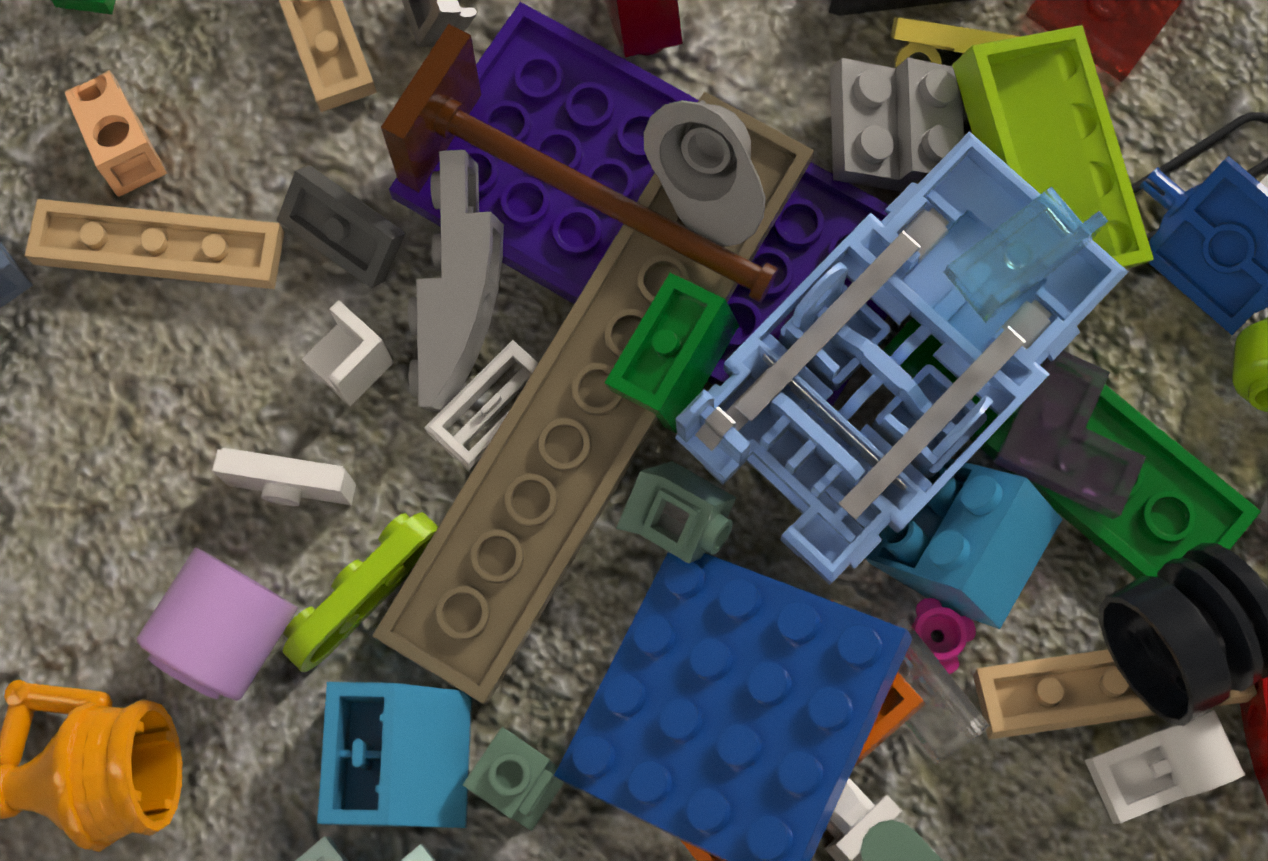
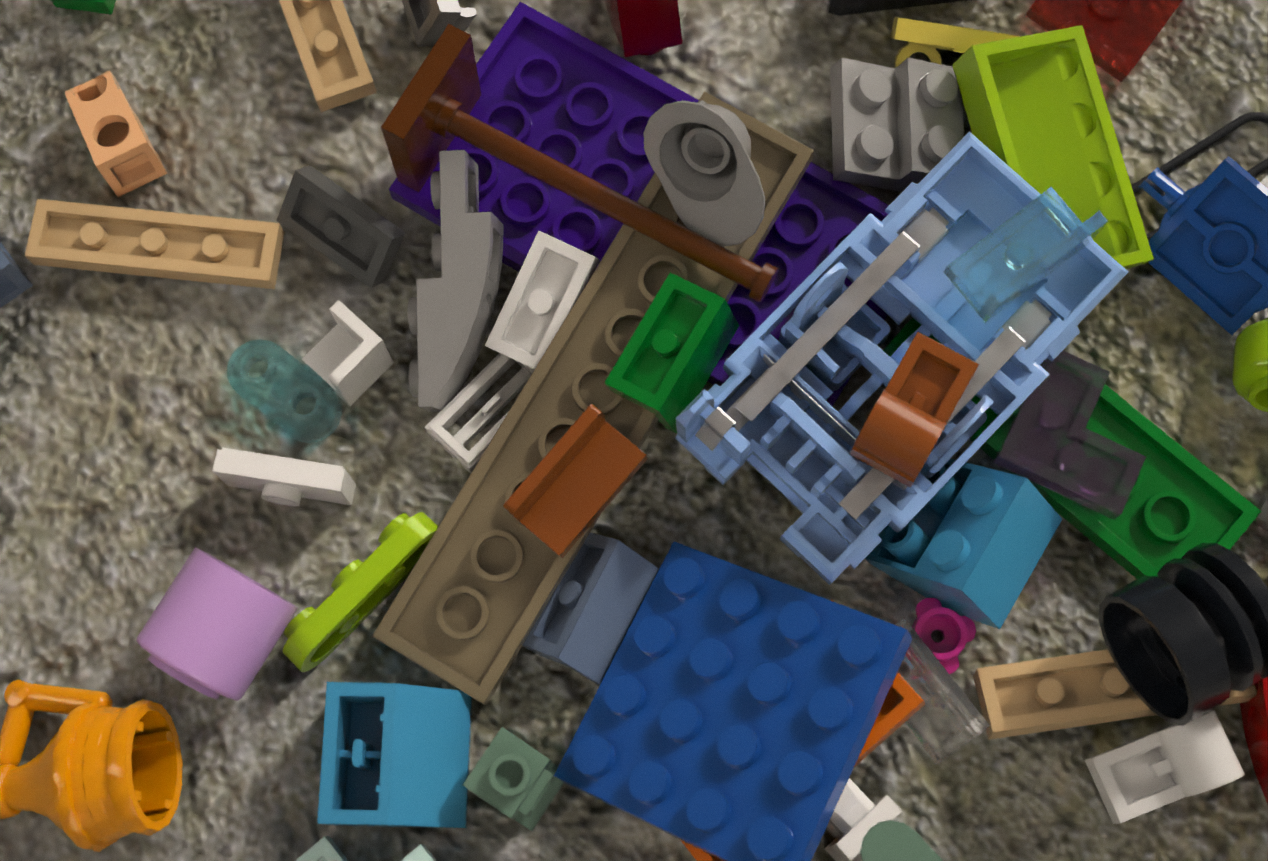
sand green window [616,461,737,563] -> none
none -> clear light blue plate [227,340,342,443]
none -> white plate [485,231,599,370]
none -> dark orange panel [503,404,648,558]
none -> sand blue panel [523,532,659,686]
none -> dark orange plate [850,332,979,488]

